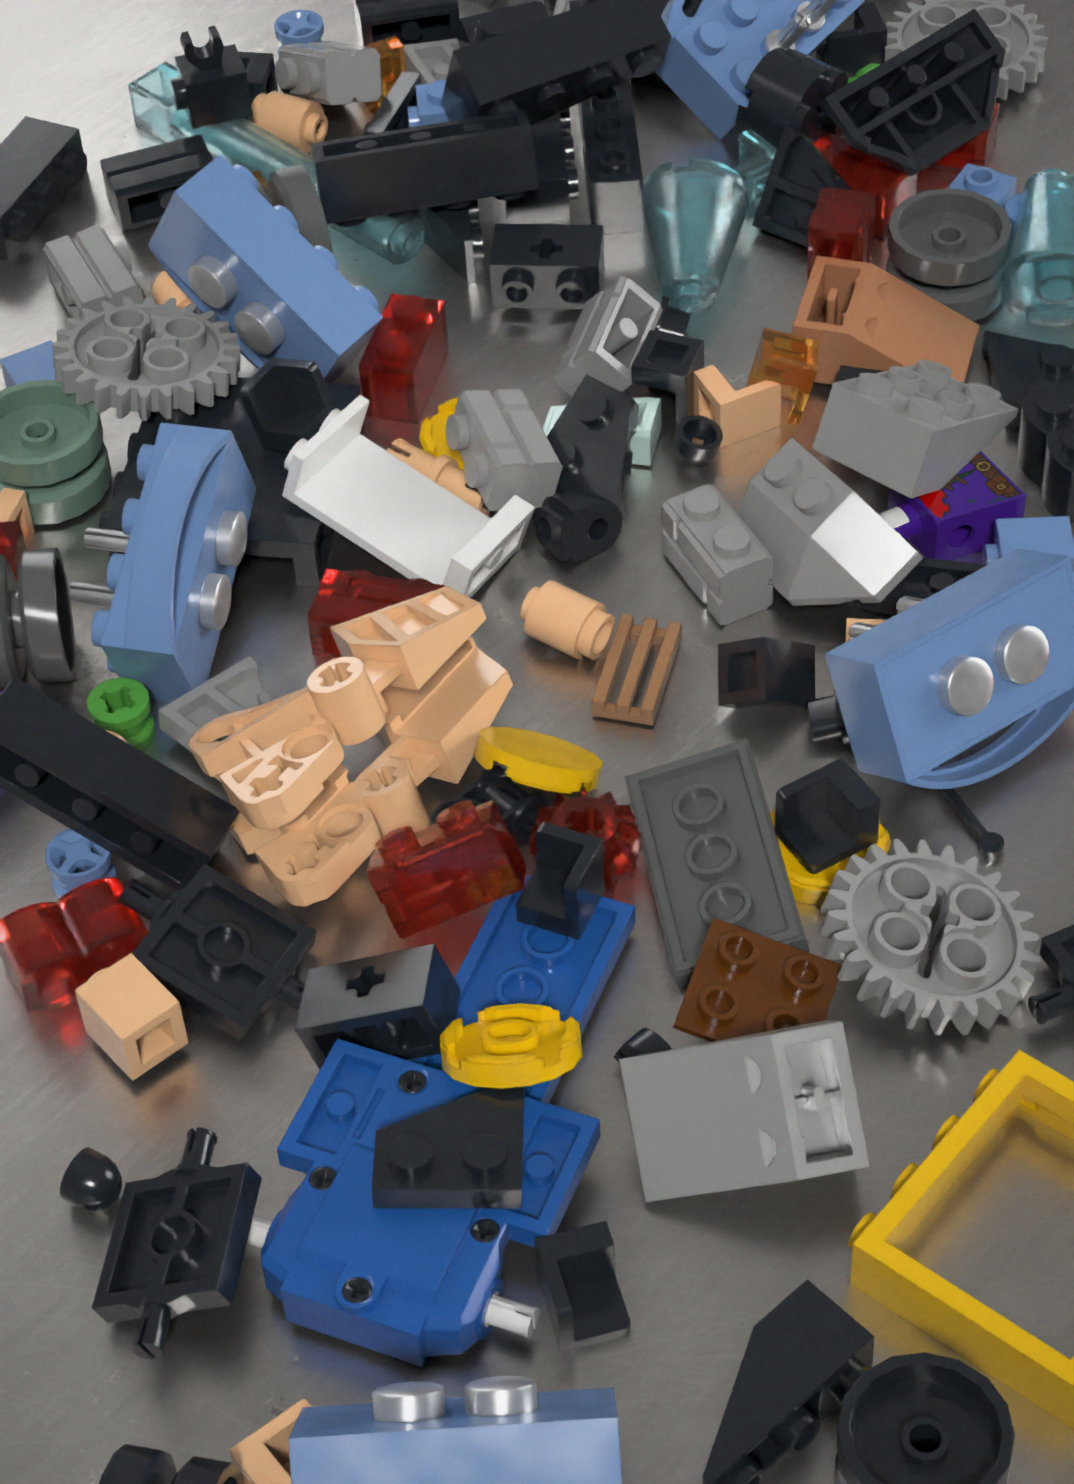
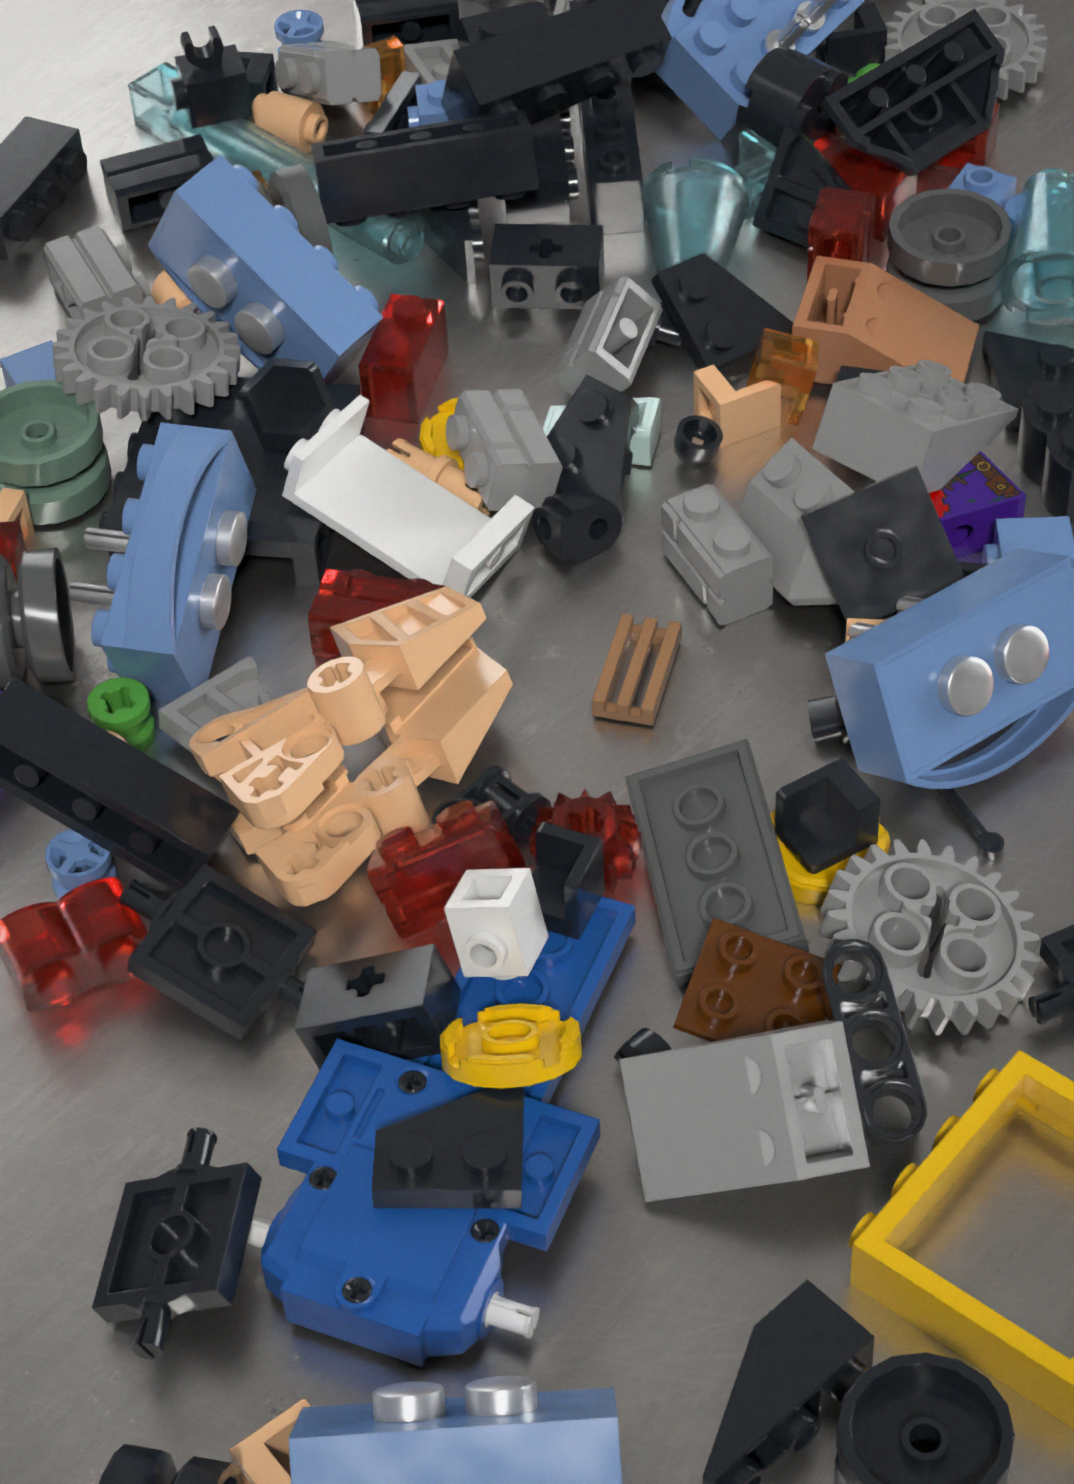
black hinge [60,1147,122,1212] -> none
light nougat brick [75,953,189,1081] -> none
yellow tile [474,726,603,794] -> none
light nougat brick [520,580,616,660] -> none
black panel [534,1221,631,1353] -> none
black panel [632,330,704,424] -> none
black panel [718,636,815,709] -> none
none -> white brick [444,868,549,980]
none -> black wing [651,252,793,371]
none -> black plate [801,465,965,622]
none -> black beam [818,939,927,1150]

